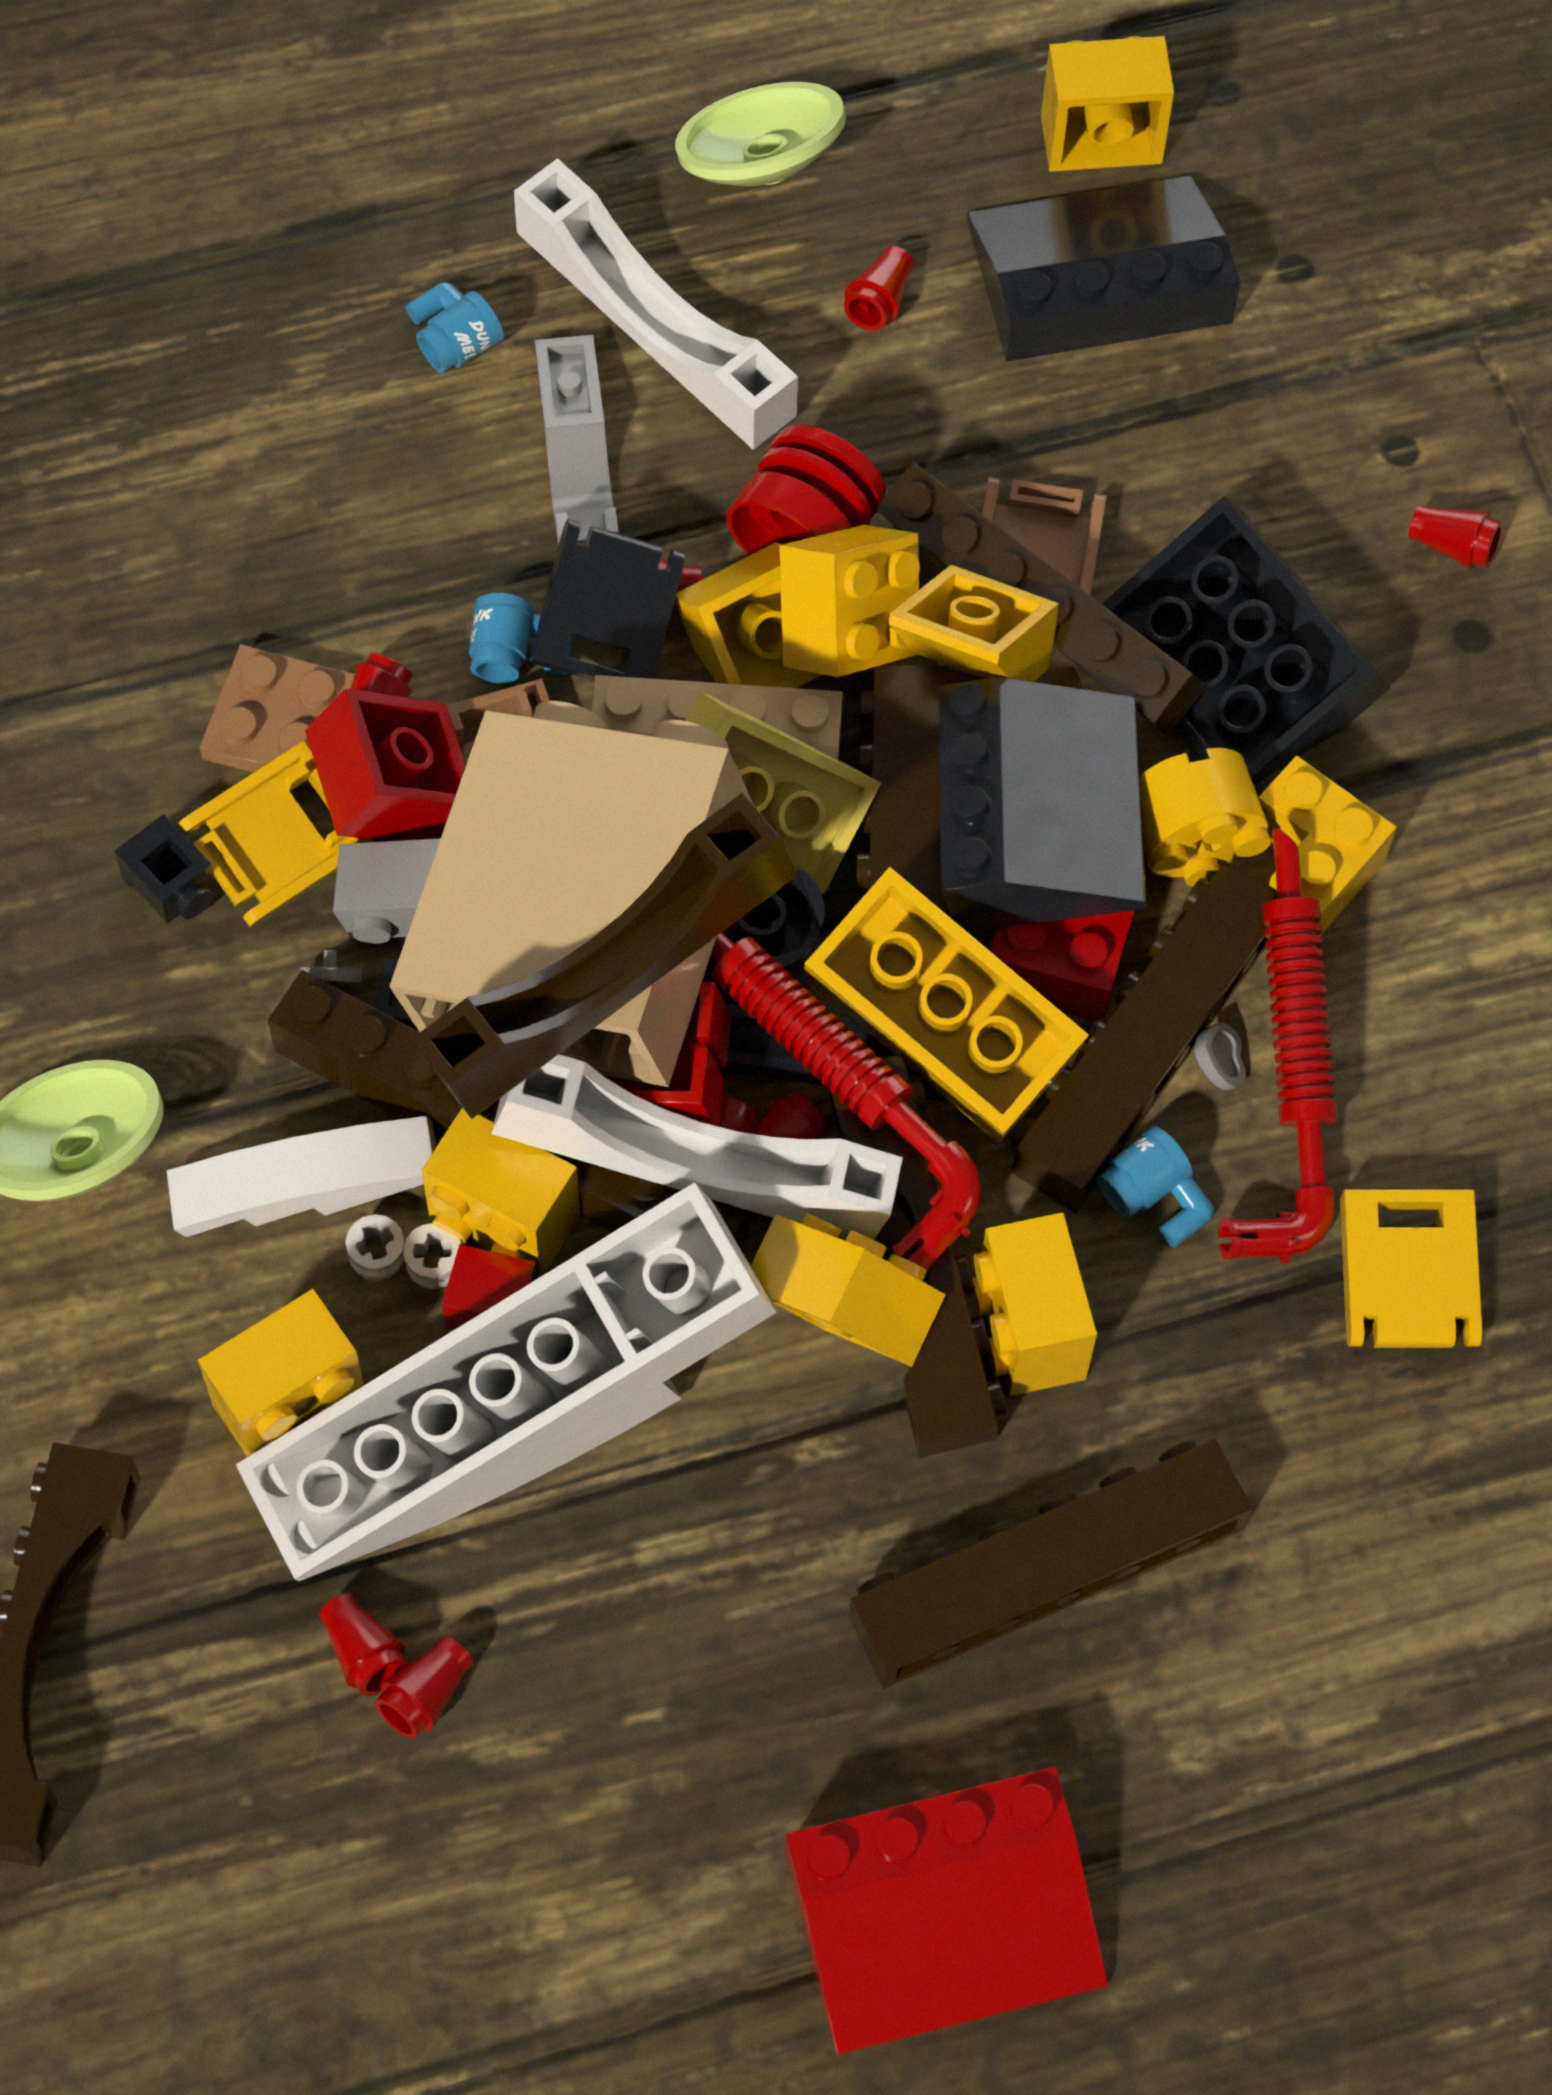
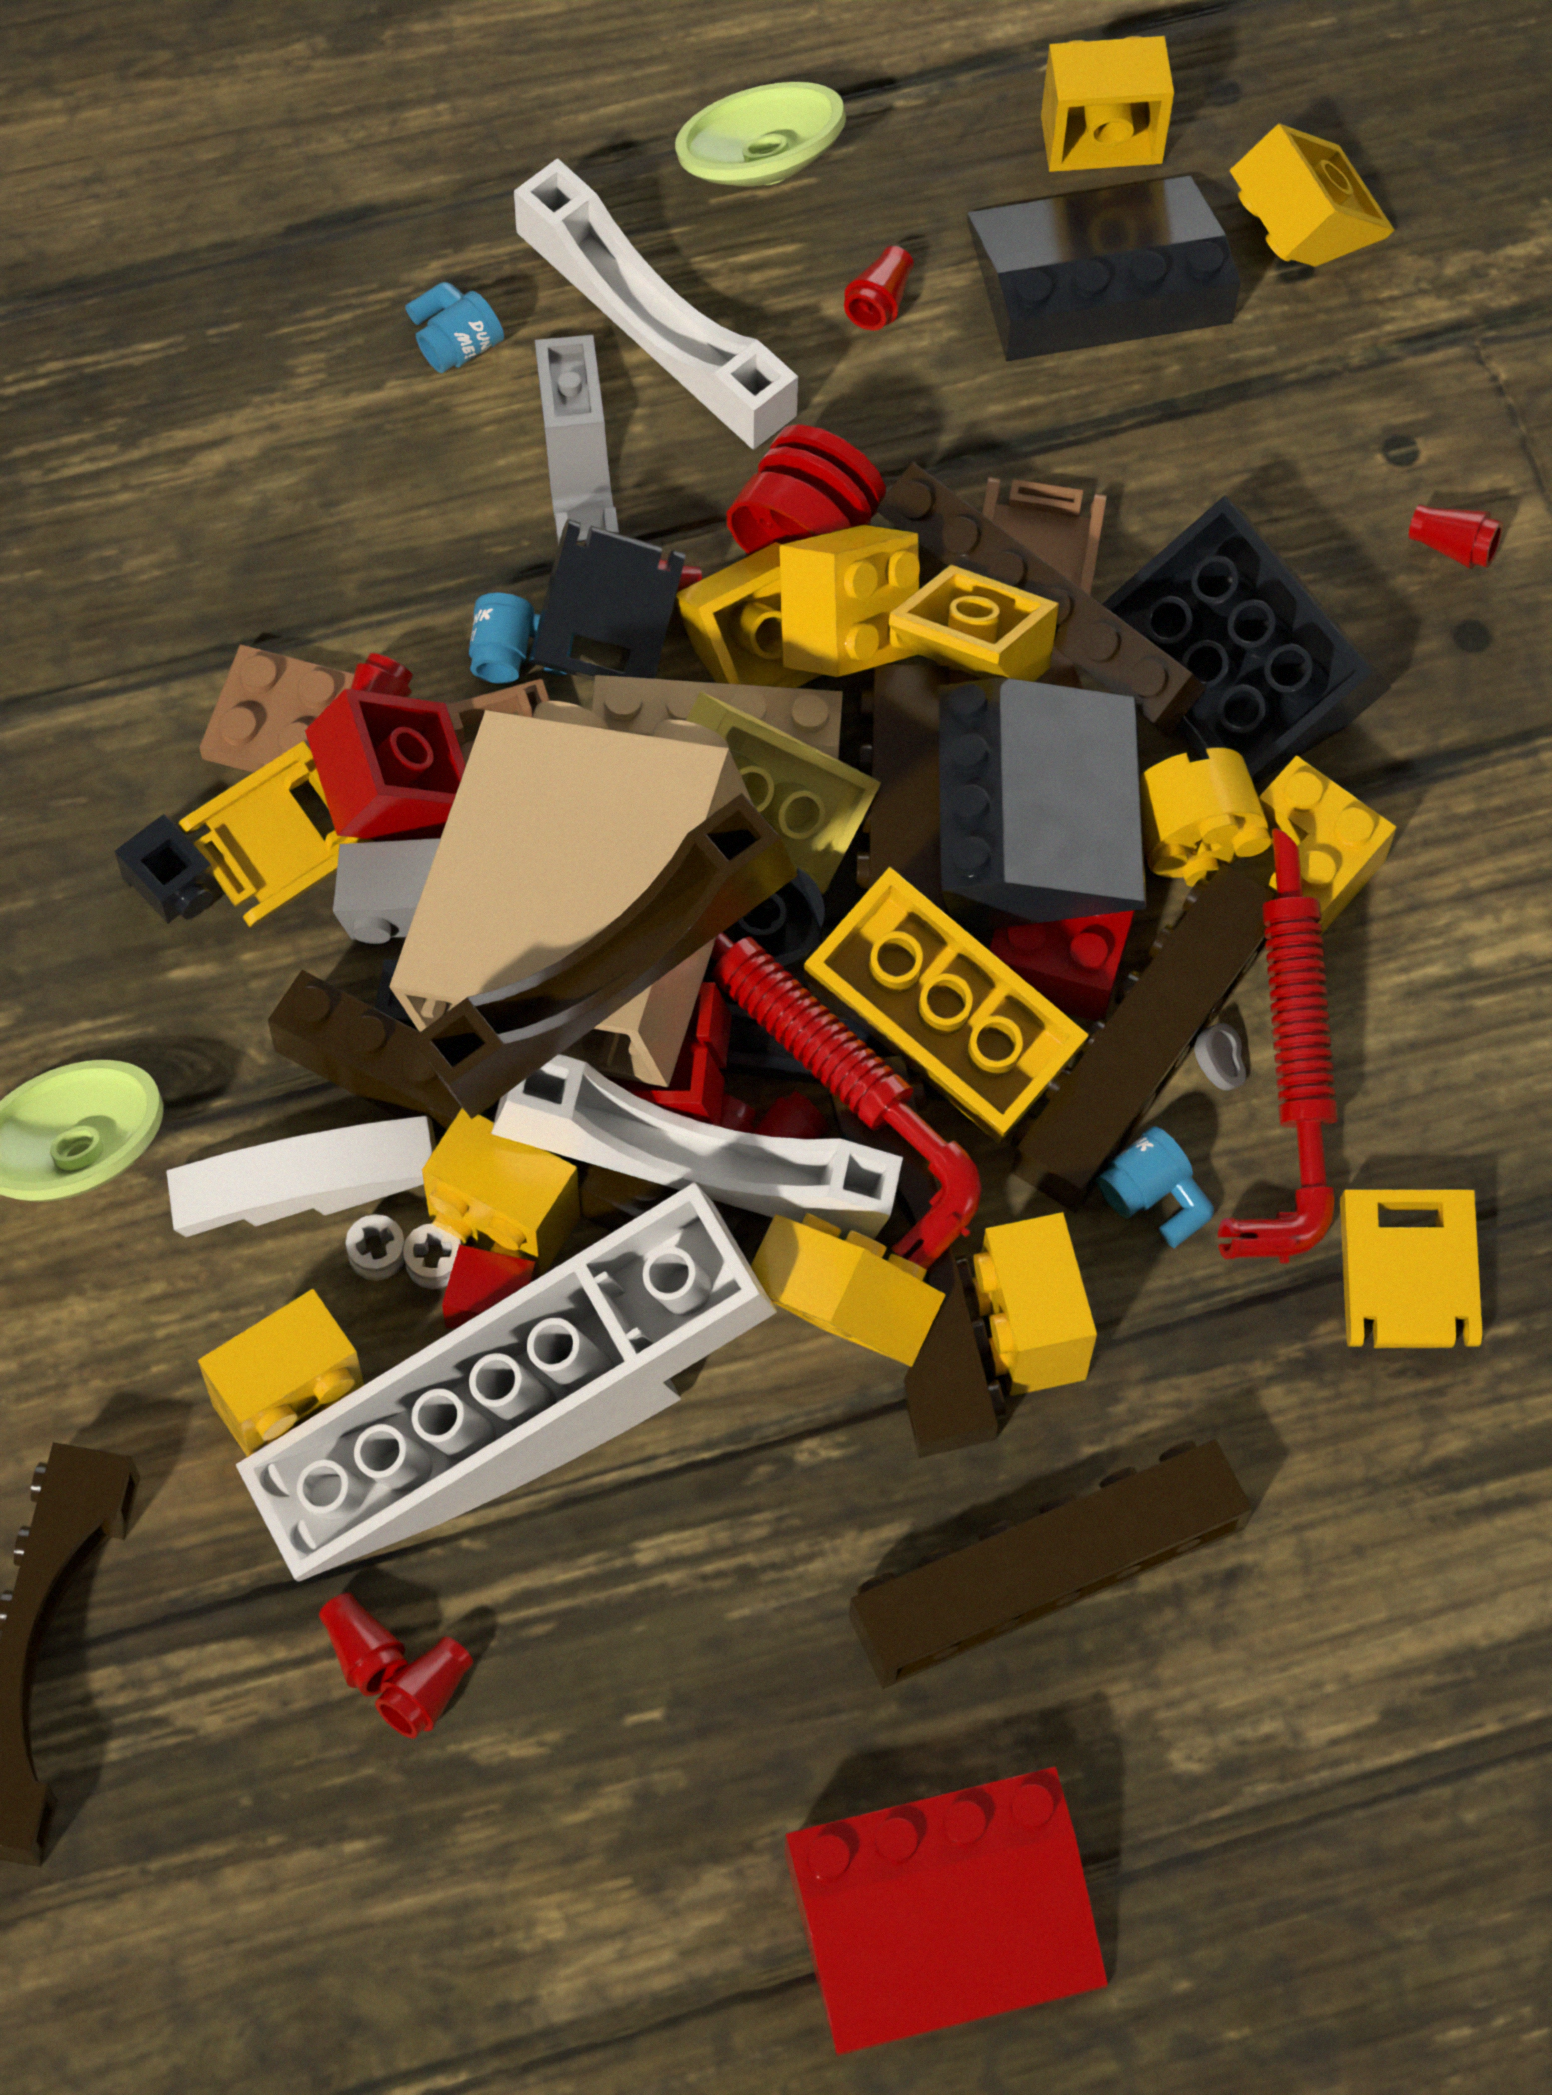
light grey piece [300,950,362,983] -> none
none -> yellow slope [1229,123,1395,267]

